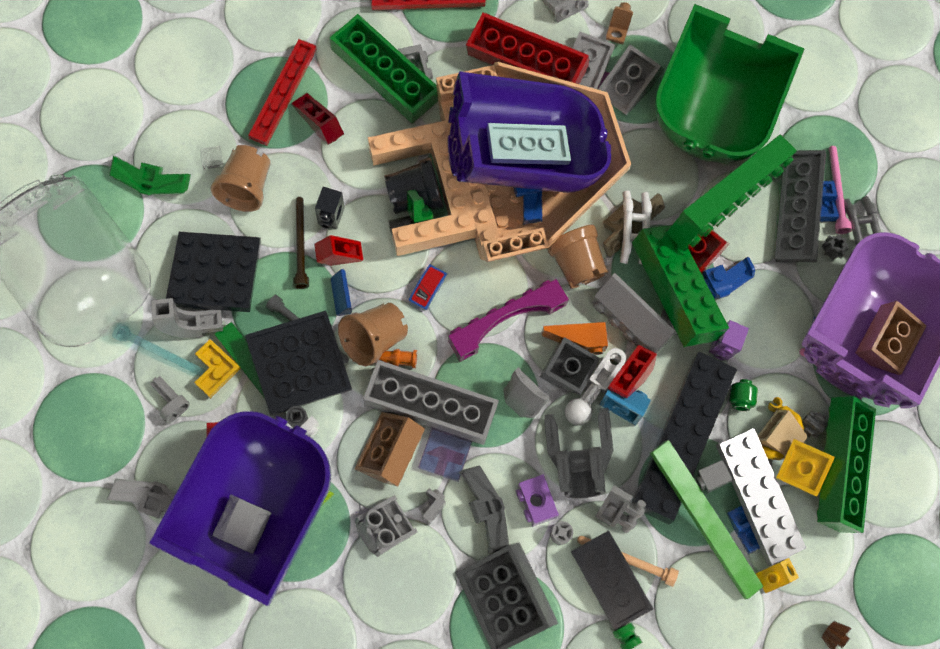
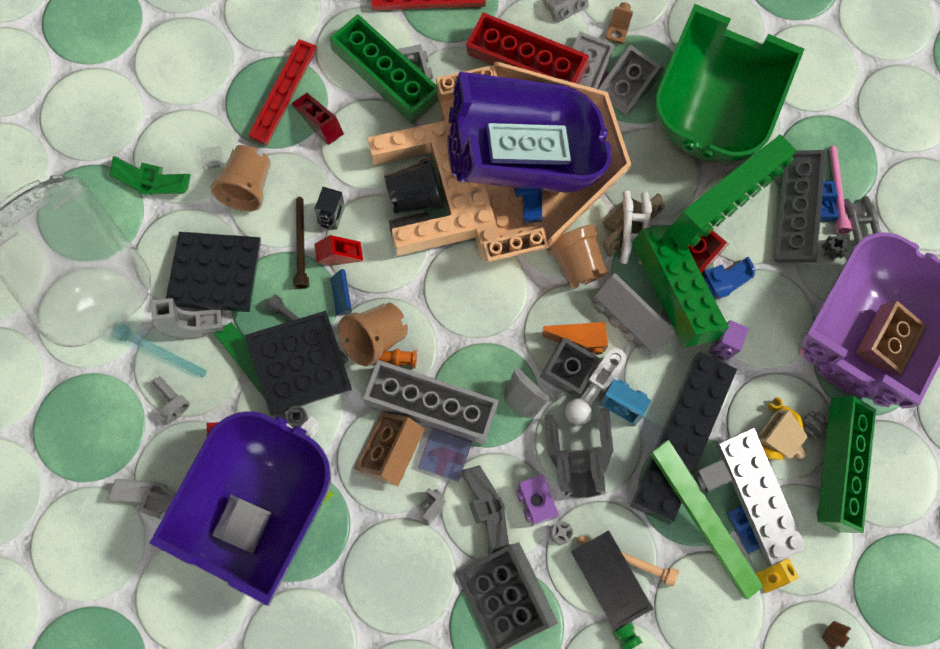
yellow plate [194,339,241,399] -> none
light grey slope [355,495,418,557] -> none
green bracket [407,190,433,222] -> none
slope [409,264,448,310] -> none
magenta arch [448,279,569,362] -> none
light grey plate [595,485,646,533] -> none
red slope [608,345,657,398] -> none
green head [729,379,758,412] -> none
yellow plate [776,439,835,496] -> none

